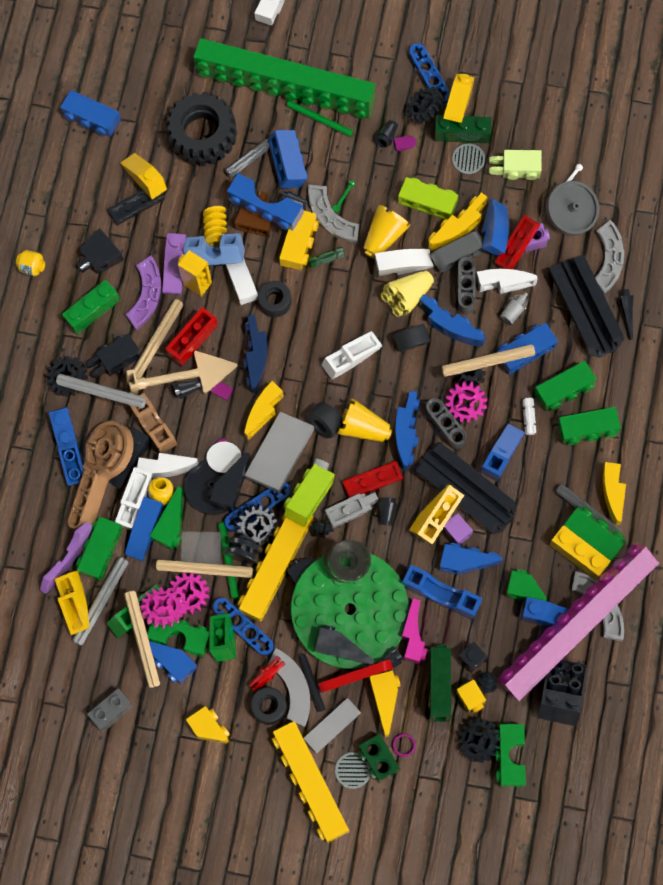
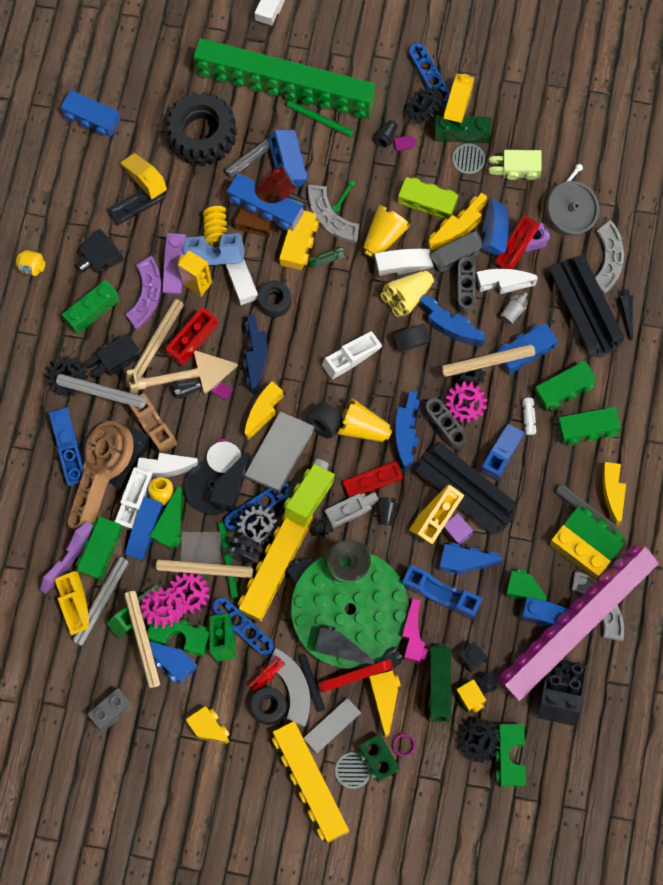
none -> clear red wing [255,165,297,200]

